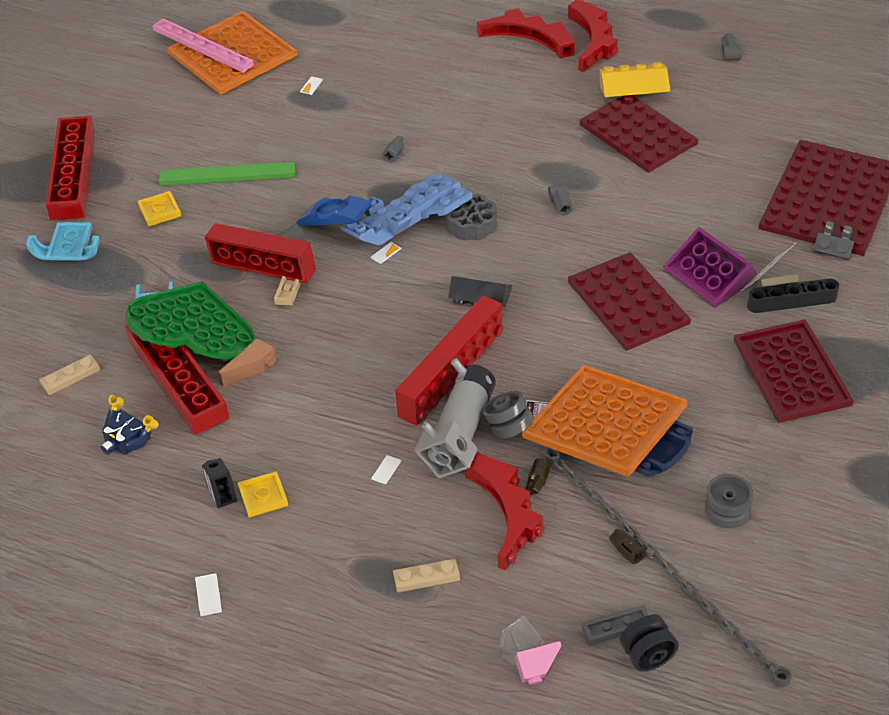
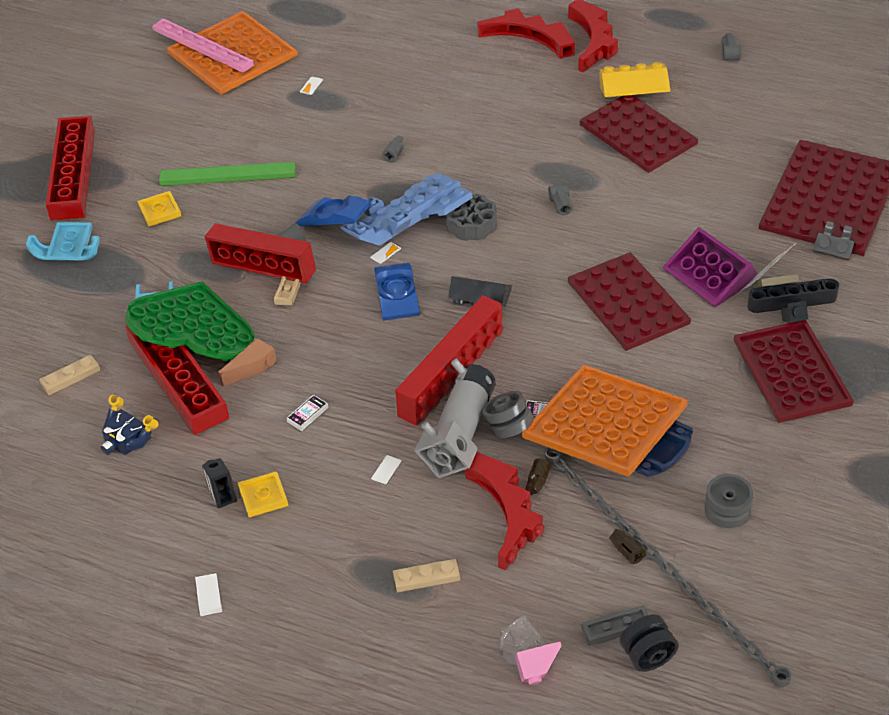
none -> tile [287,395,328,431]
none -> blue slope [374,262,420,320]
none -> black brick [780,299,808,323]

